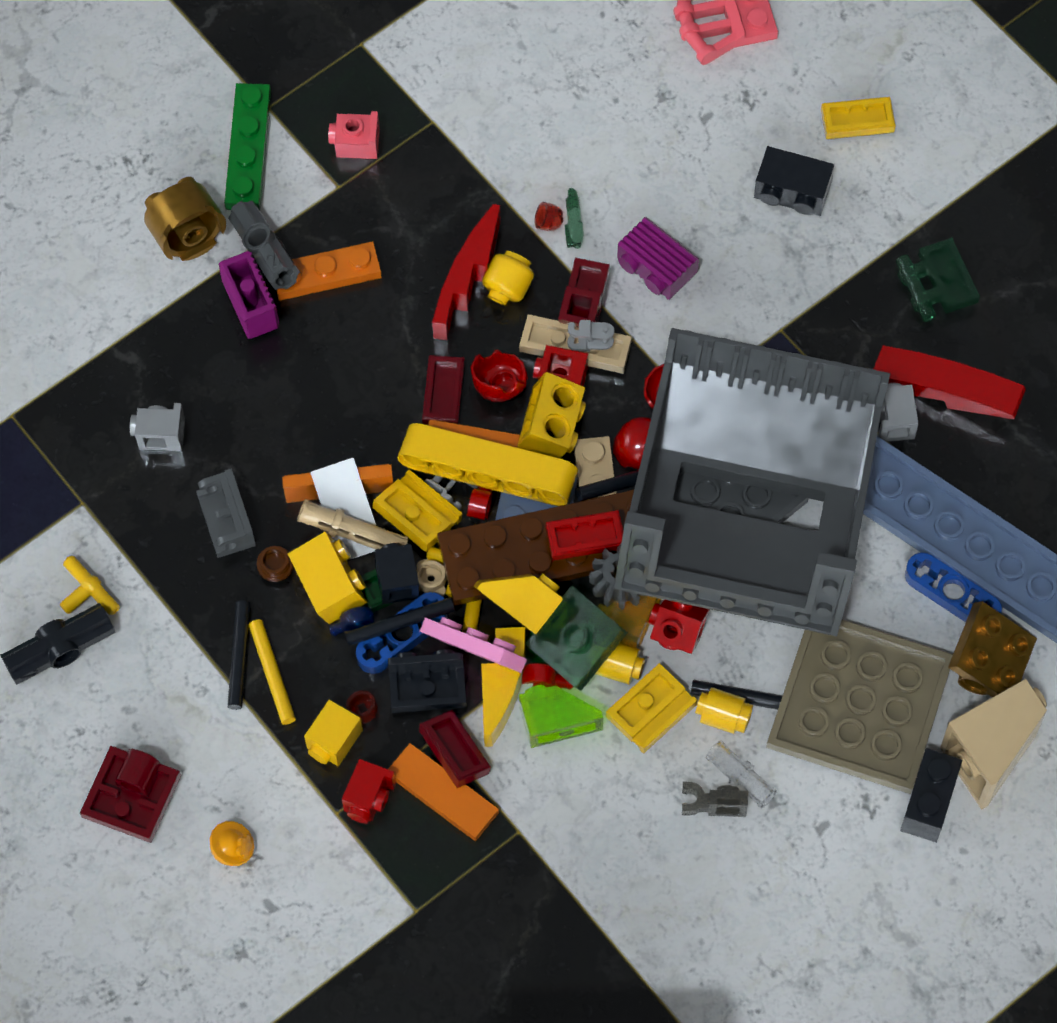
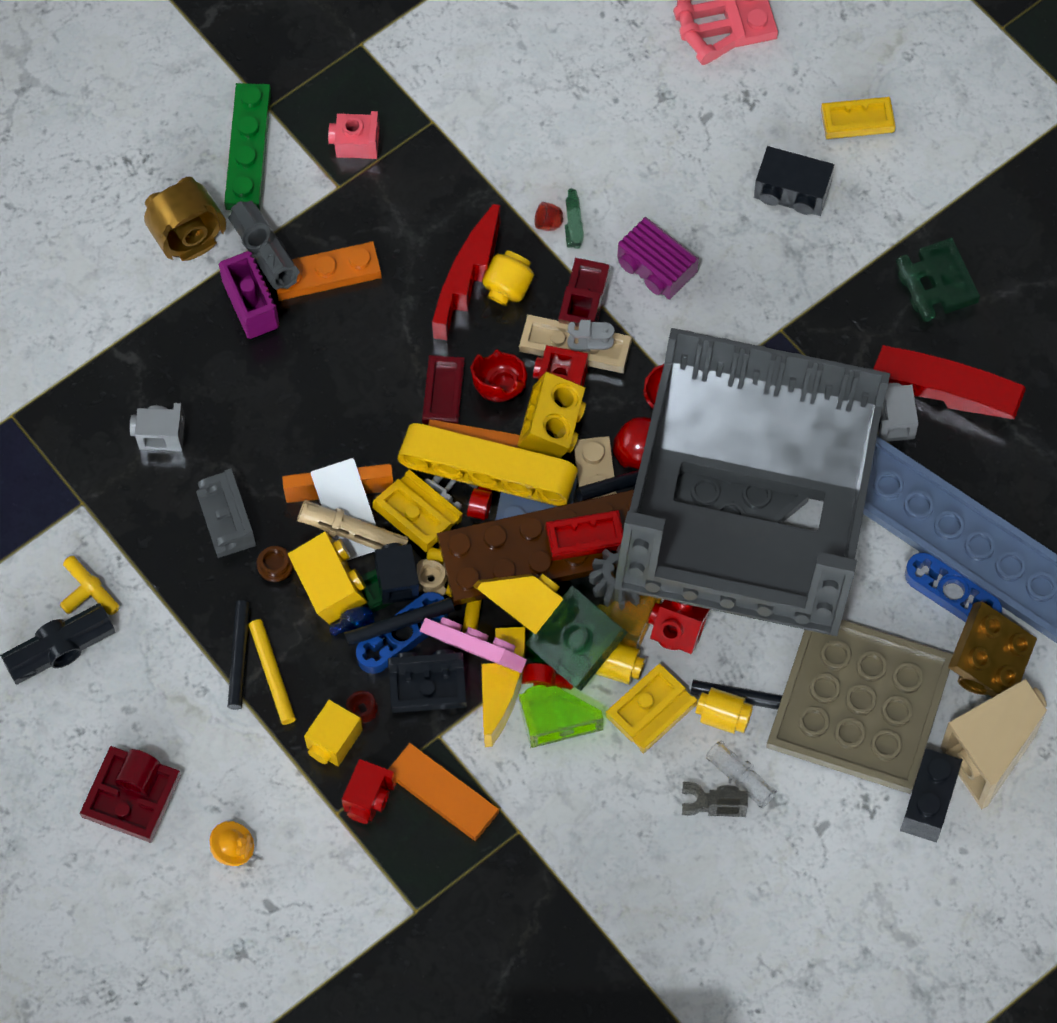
dark red tile [419,710,491,788] -> none

